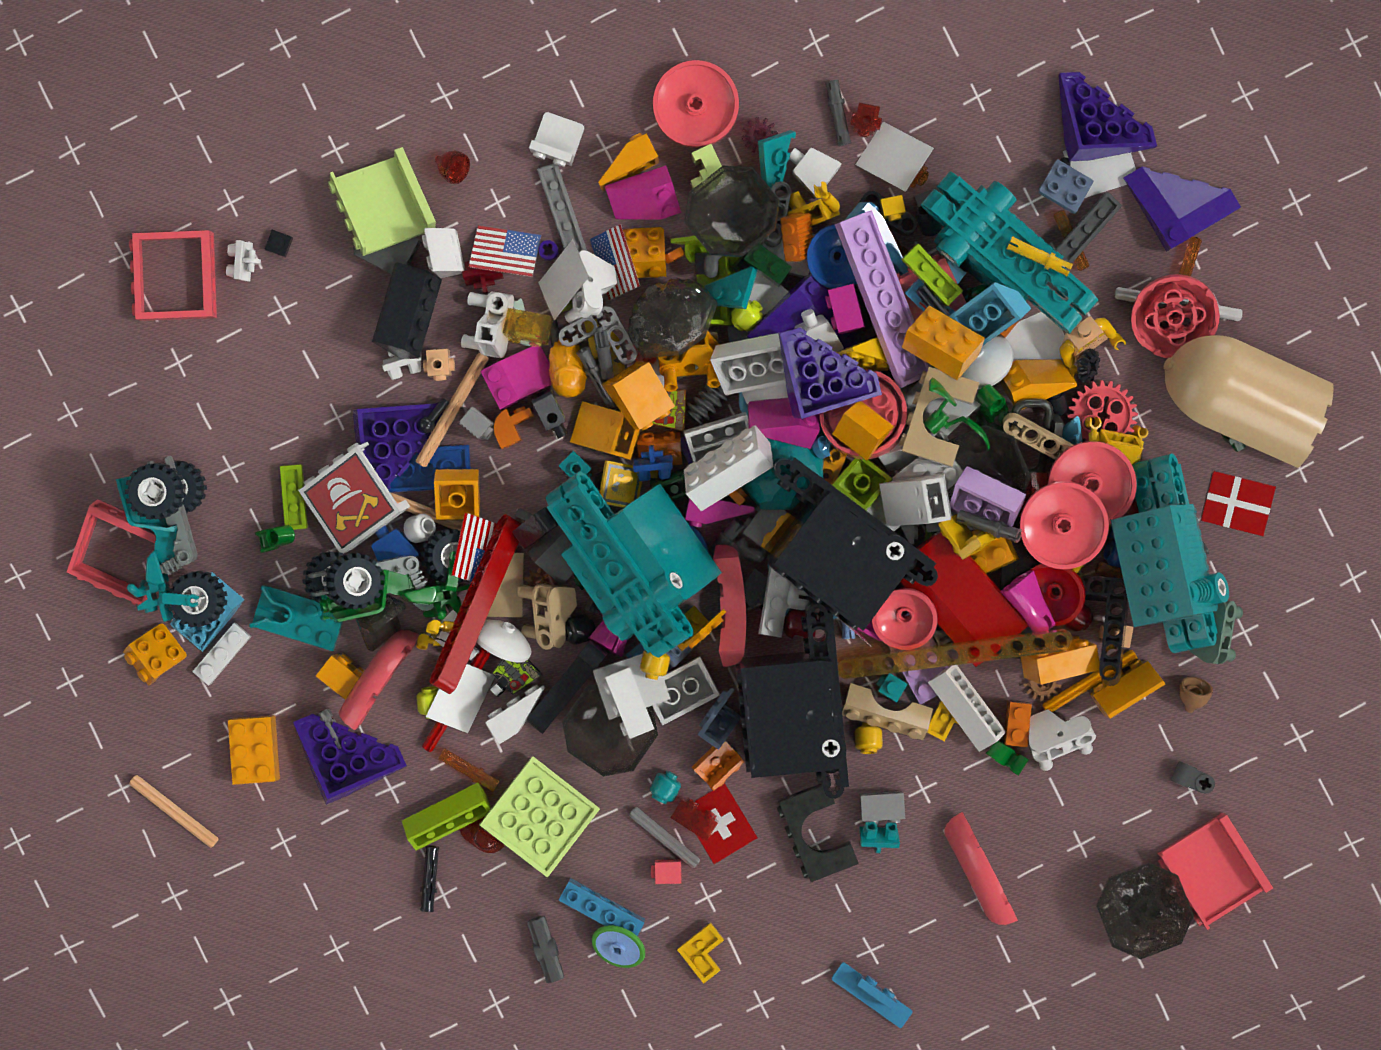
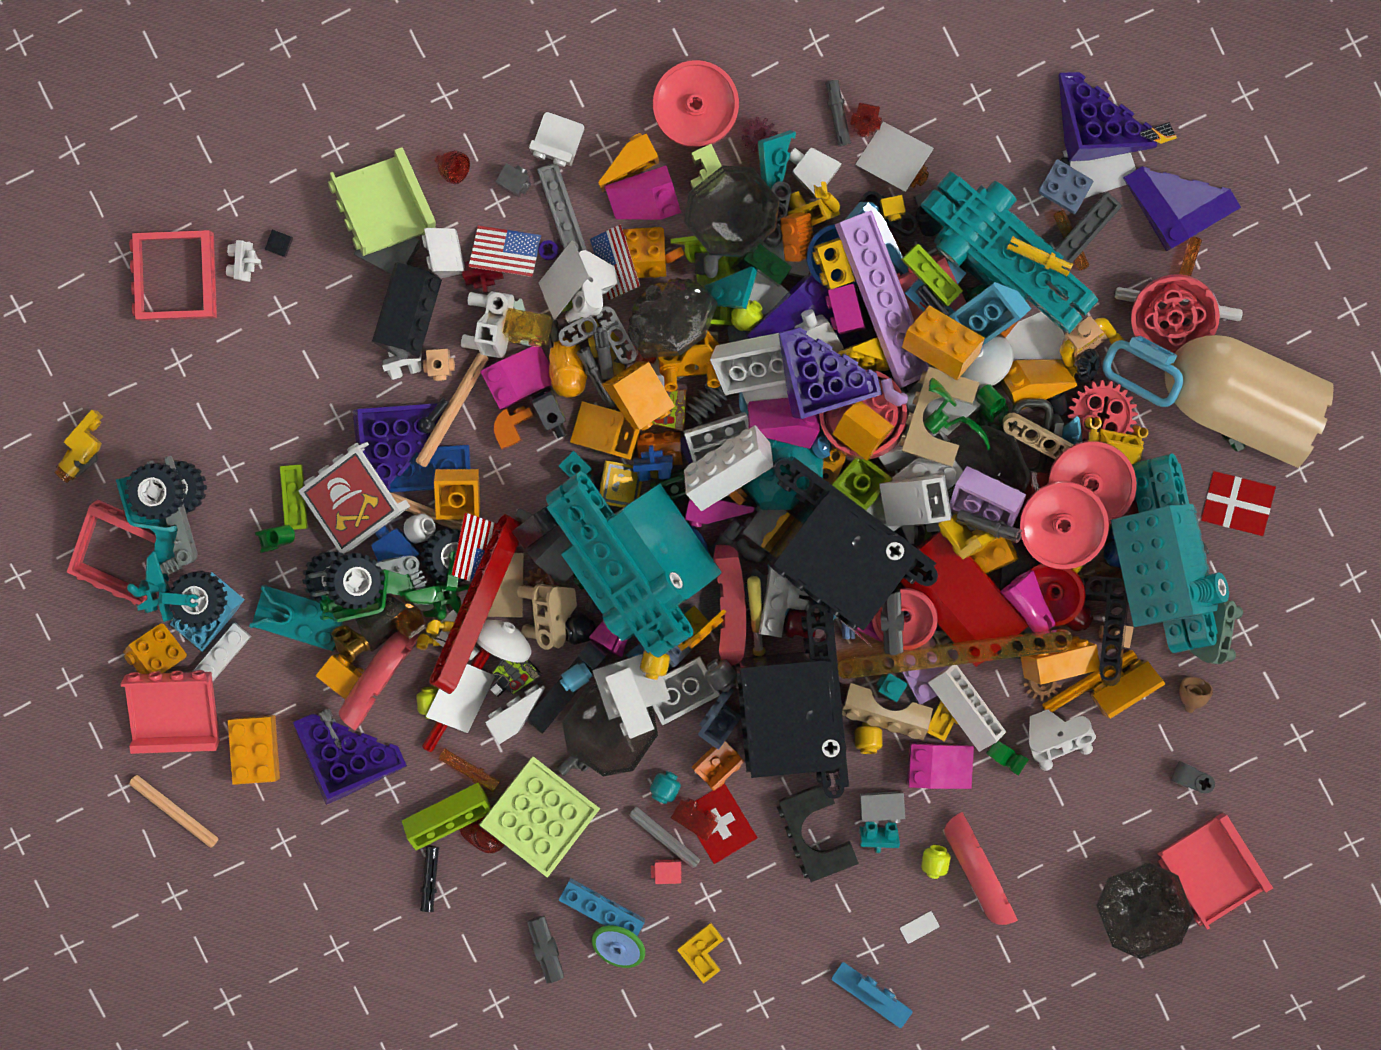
light grey brick [459,407,494,440] -> none
orange brick [1003,700,1032,747] -> none
none -> yellow plate [54,410,103,483]
none -> coral panel [121,670,220,754]
none -> pearl gold piece [332,625,370,662]
none -> clear orange brick [390,603,427,638]
none -> flat silver brick [495,163,531,197]
none -> dark grey arm [557,755,589,776]
none -> medium azure brick [560,662,593,692]
none -> flat silver head [705,659,737,692]
none -> light yellow piece [747,576,766,656]
none -> yellow brick [812,238,855,289]
none -> lavender arm [881,378,908,406]
none -> dark grey piece [881,588,904,655]
none -> white sticker [900,911,940,944]
none -> dark pink slope [907,742,974,789]
none -> neon yellow head [921,845,951,879]
none -> medium azure bar [1102,336,1183,407]
none -> sticker [1140,122,1177,144]

